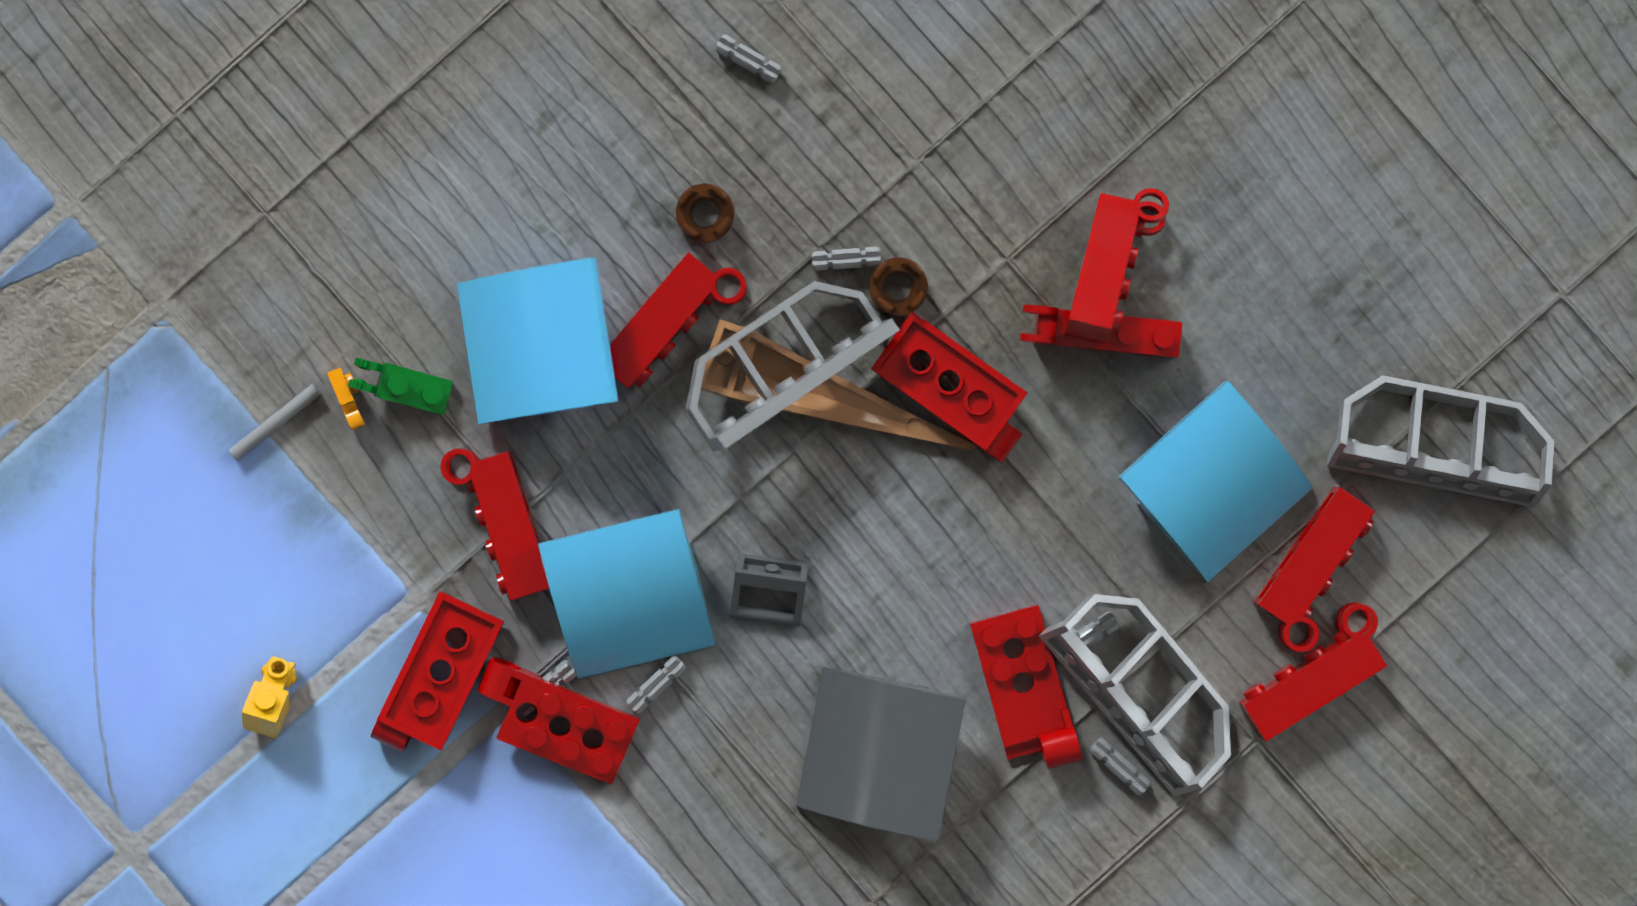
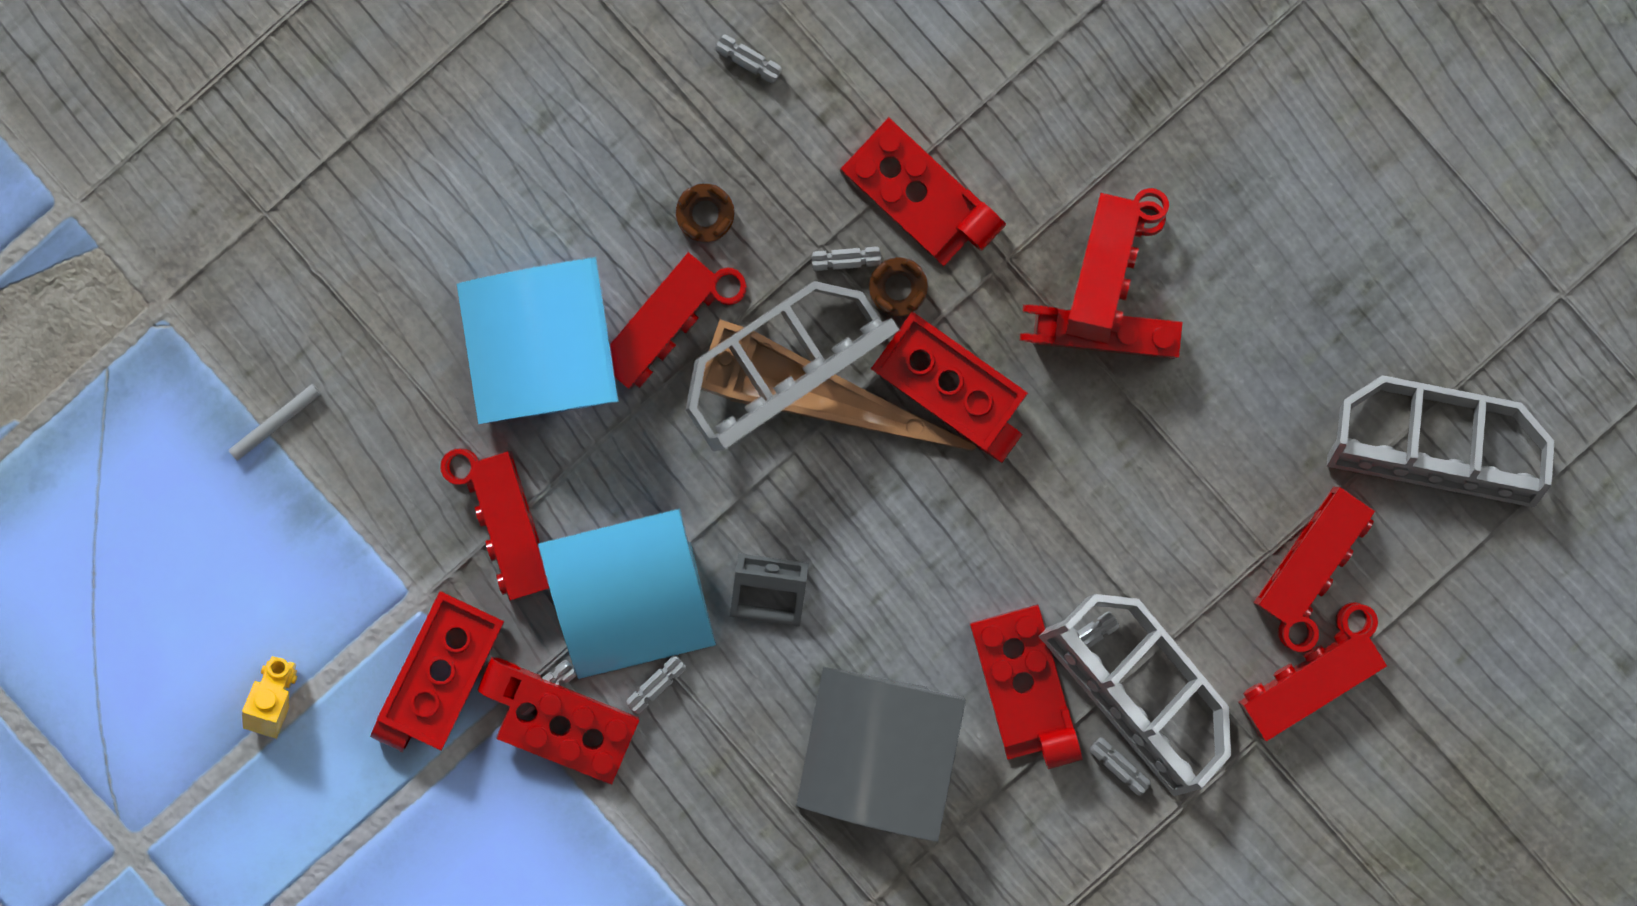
light orange plate [327,368,365,430] -> none
green hinge [348,357,453,415] -> none
medium azure slope [1117,381,1313,582] -> none
none -> red hinge [840,117,1006,267]

